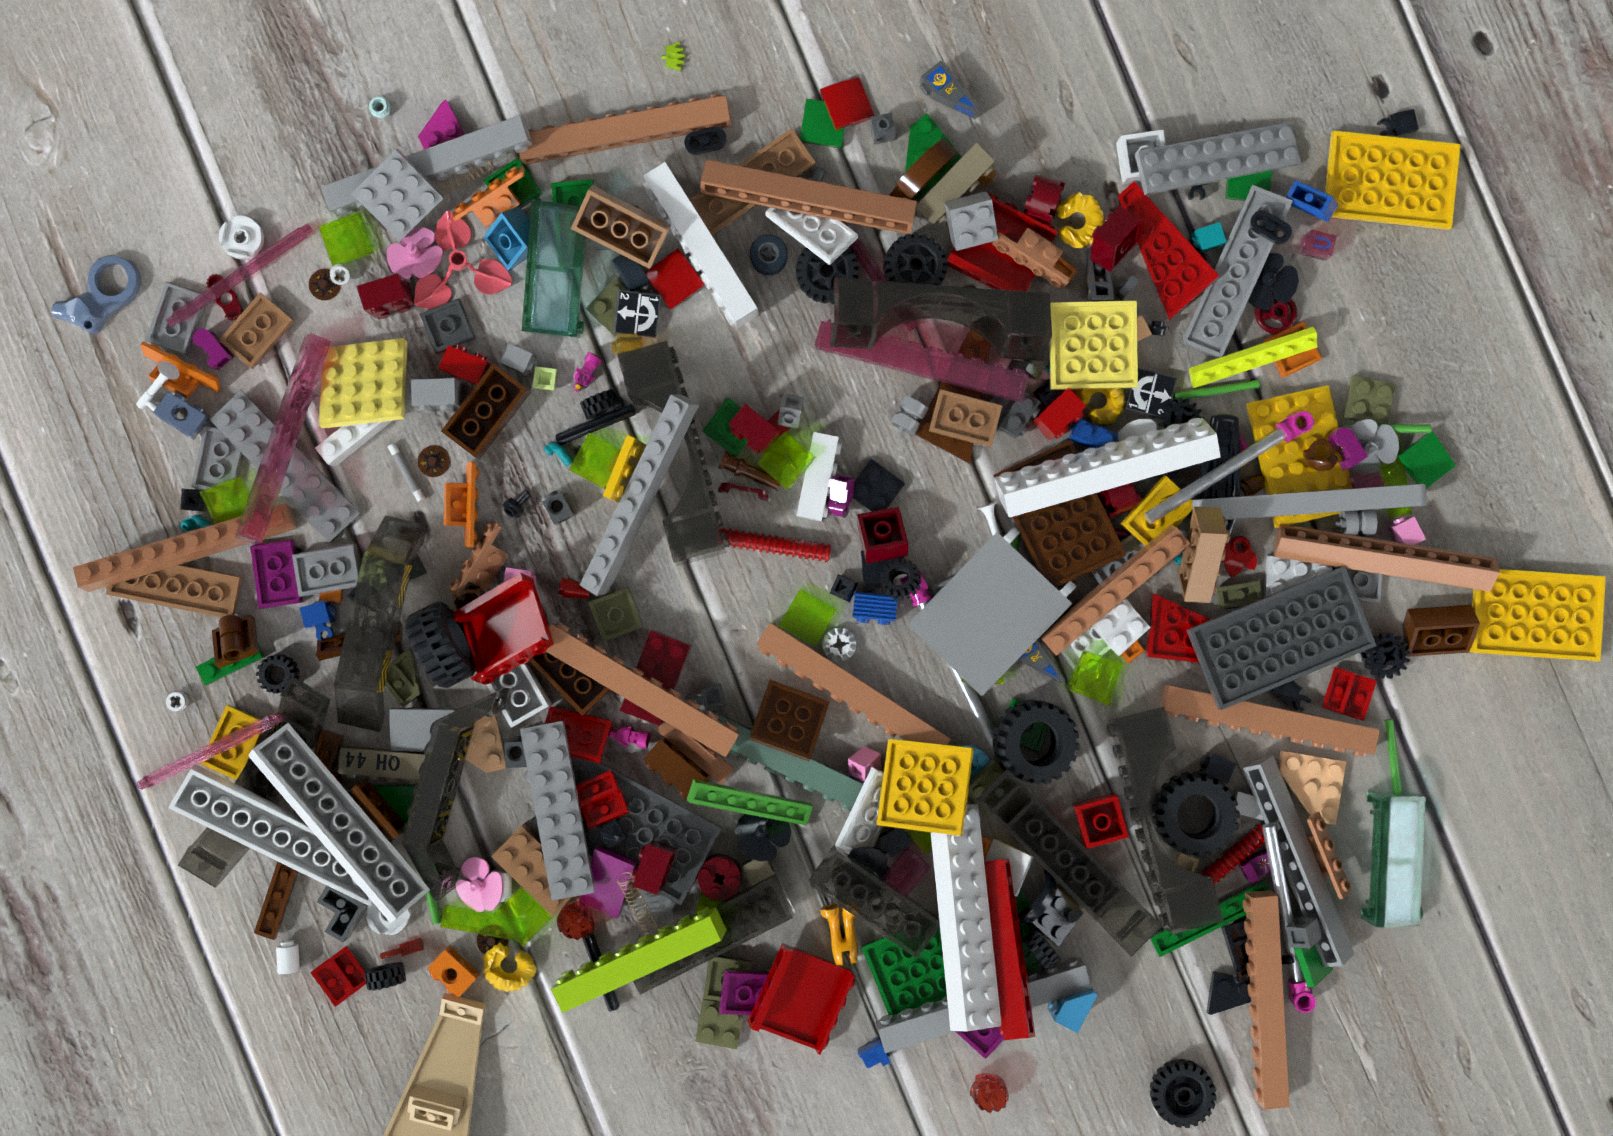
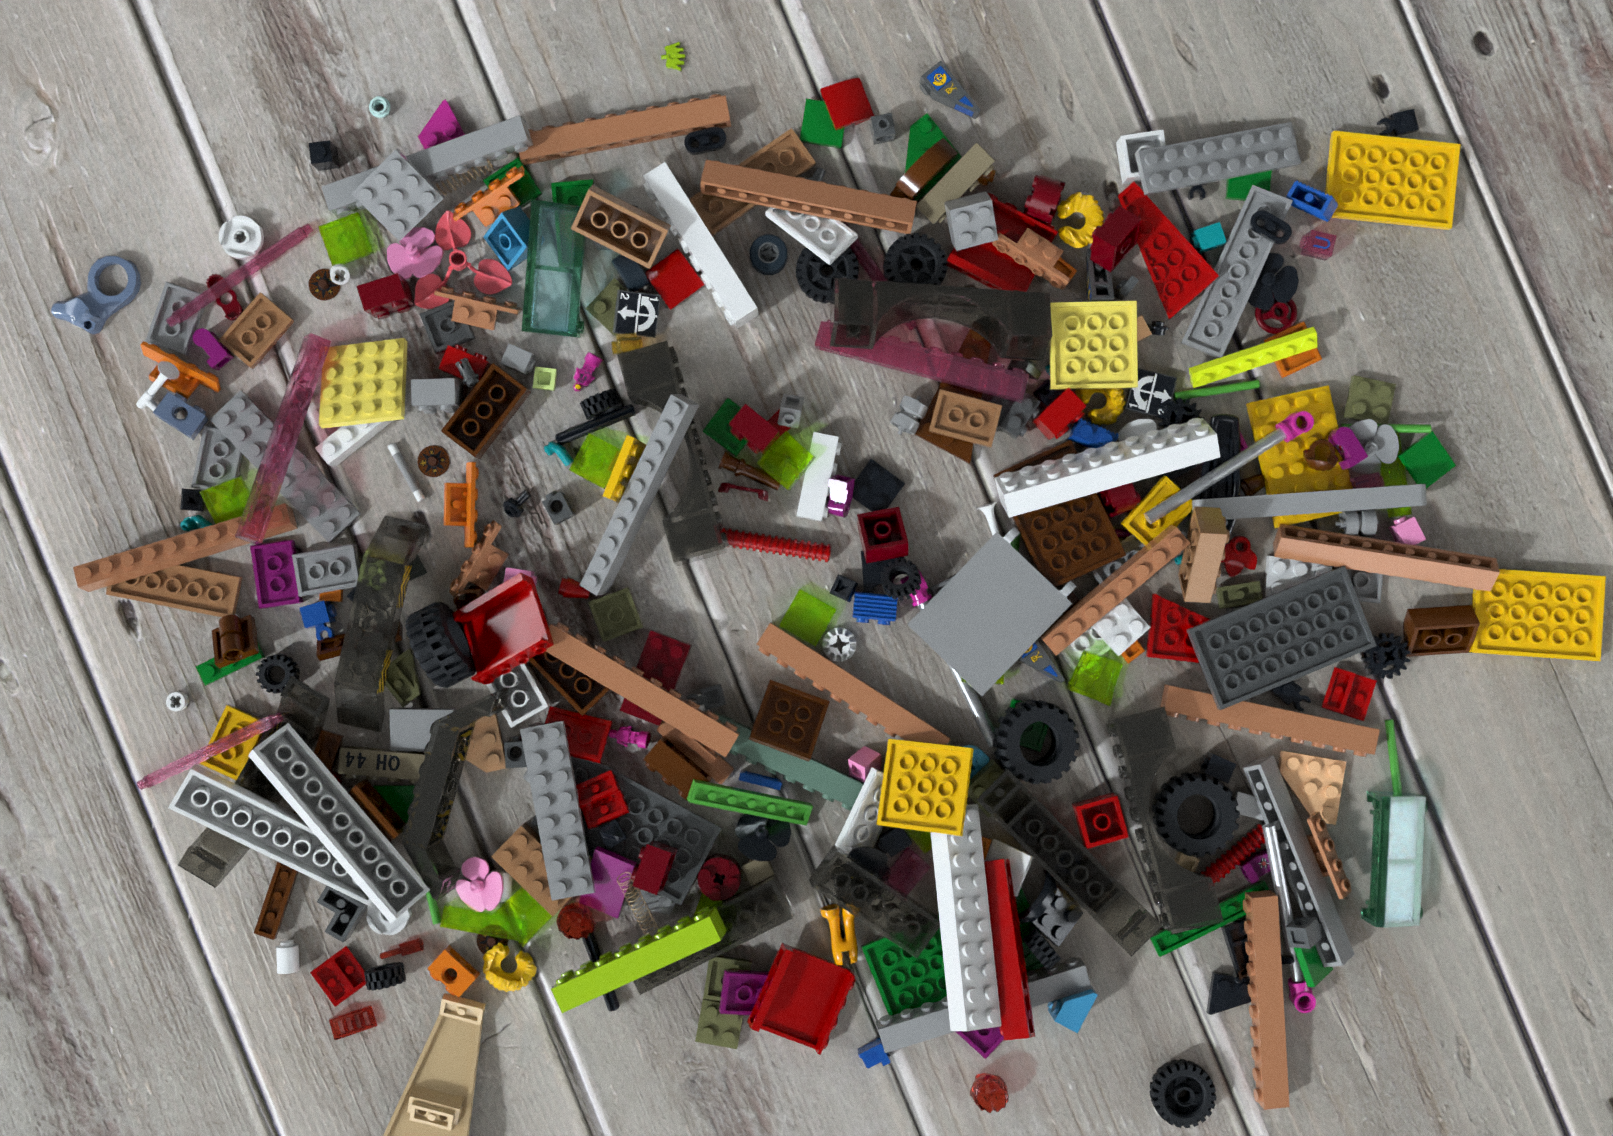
none -> black brick [309,140,340,171]
none -> clear red slope [329,1005,378,1041]
none -> nougat bracket [434,286,522,330]
none -> dark grey pin [455,358,479,387]
none -> blue tile [739,770,782,790]

